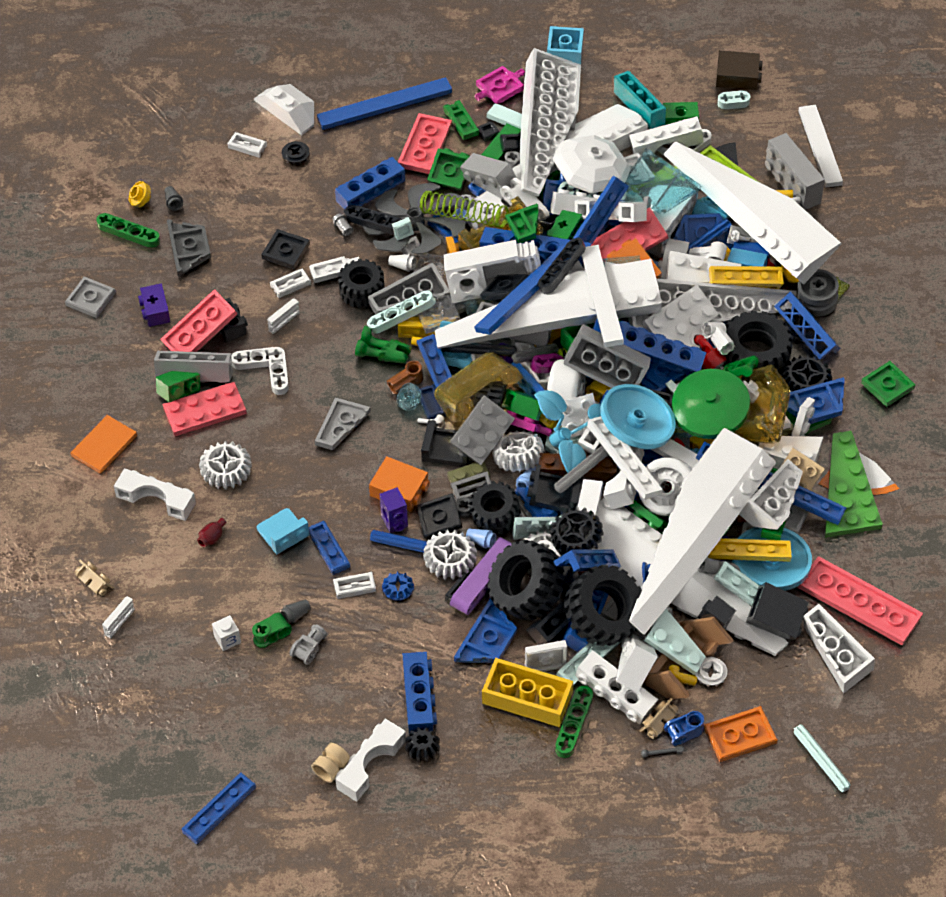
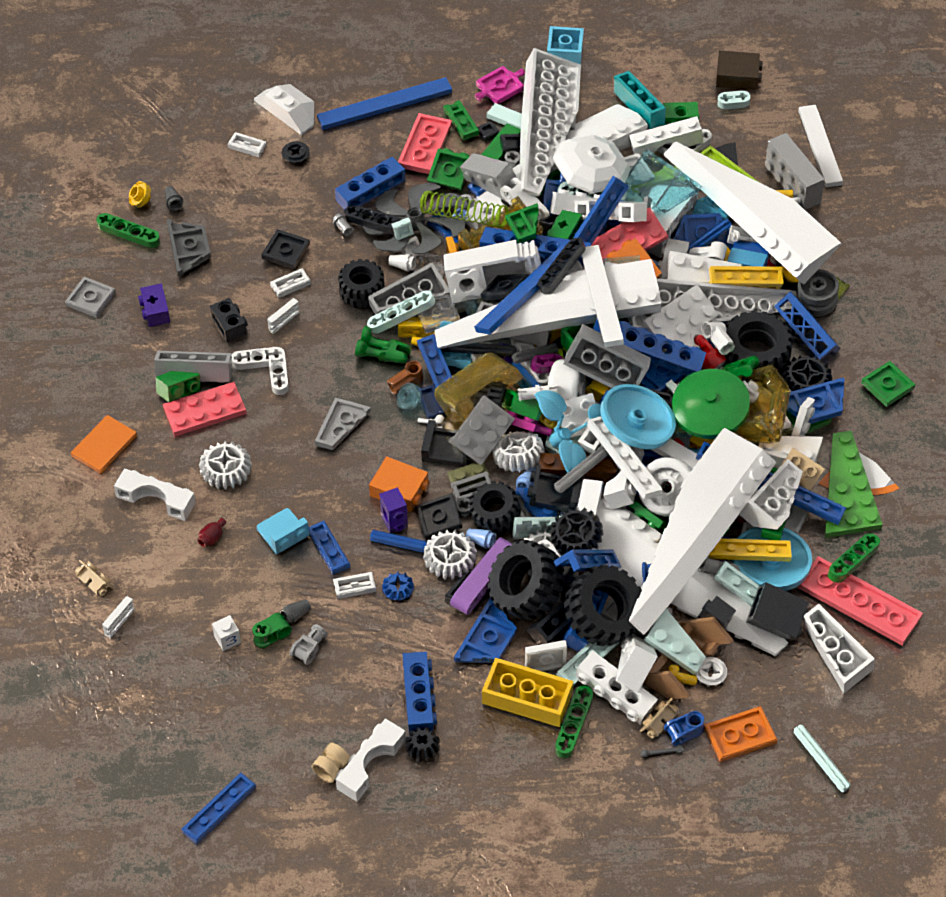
coral plate [160,289,238,352] -> none
white hinge [309,256,359,283] -> none
none -> white pin [518,384,558,401]
none -> green beam [828,533,880,583]

